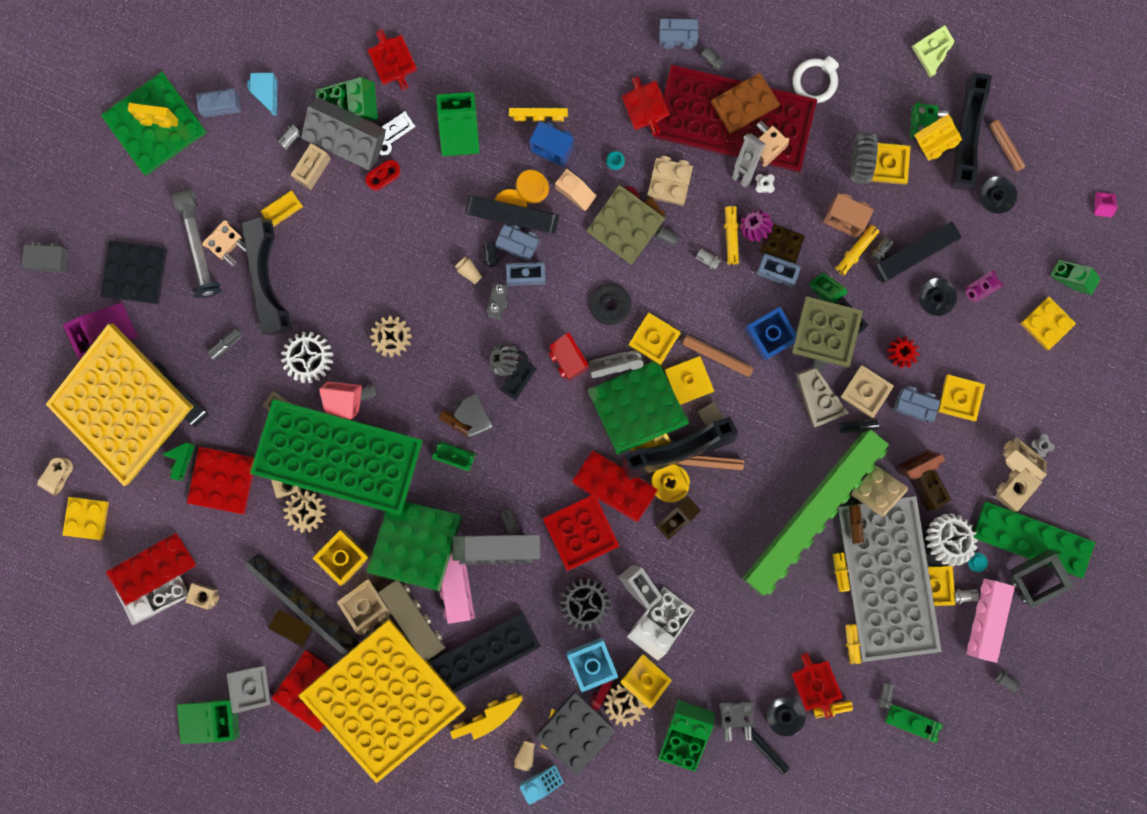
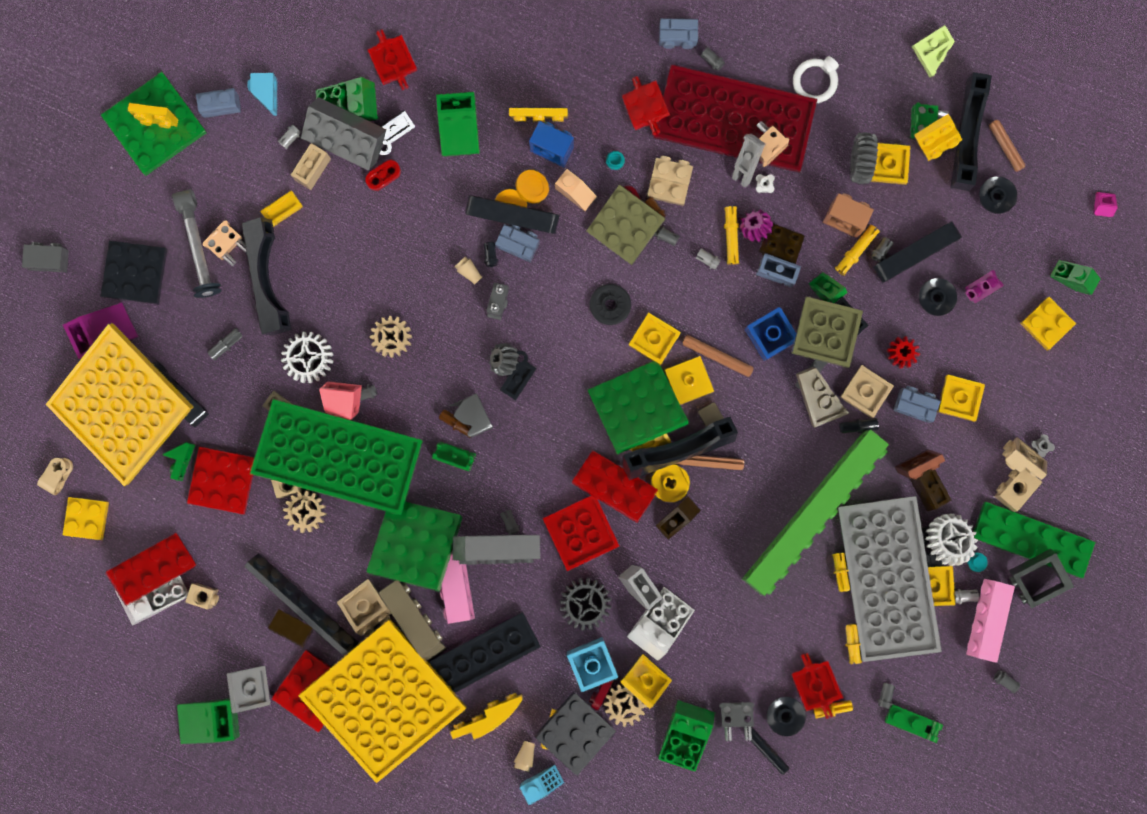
yellow brick [313,530,371,586] -> none
sand blue brick [506,262,546,286] -> none
red slope [548,332,589,381] -> none
light grey hinge [588,350,644,378] -> none
dark orange plate [711,73,779,134] -> none
reddish brown axle [849,504,865,544] -> none
tan plate [852,466,908,517] -> none

